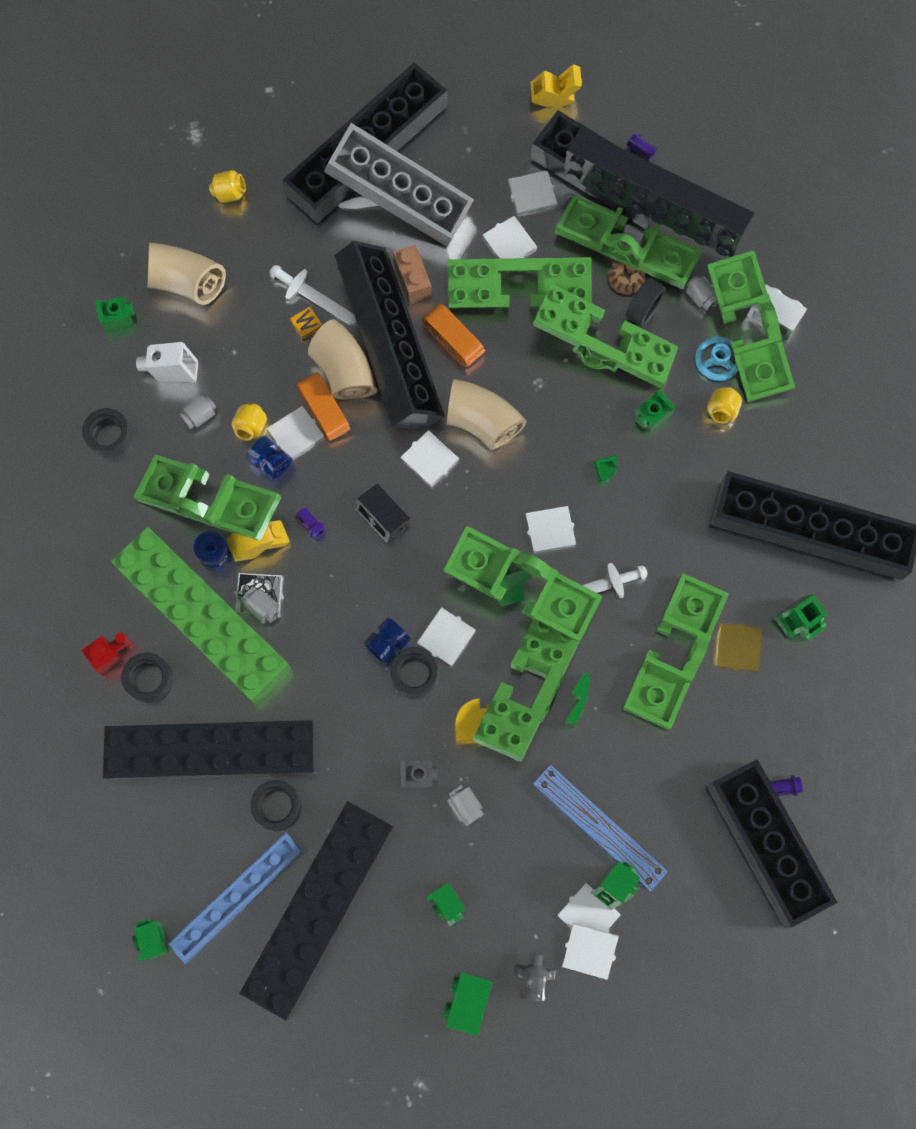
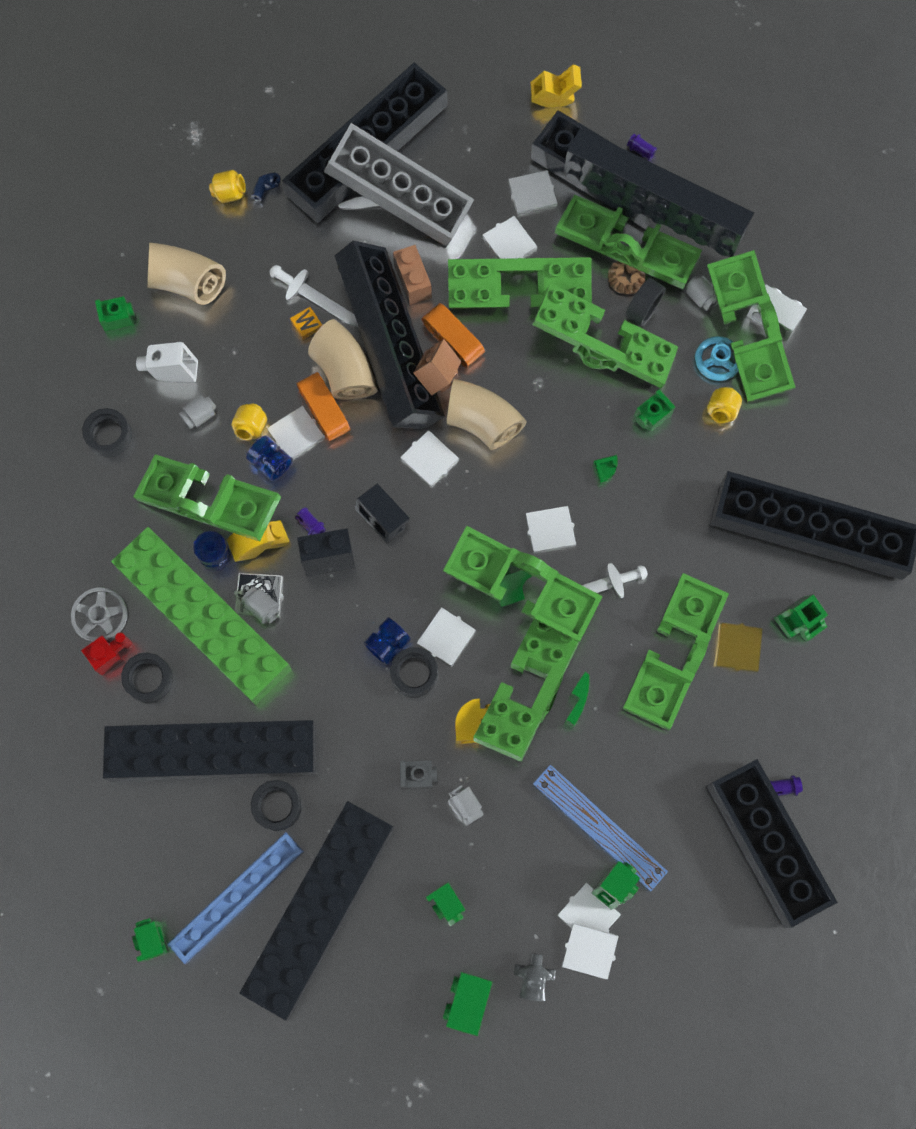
none -> light grey wheel [71,587,128,642]
none -> dark blue arm [251,172,281,202]
none -> black brick [297,528,356,577]
none -> nougat brick [413,339,461,395]

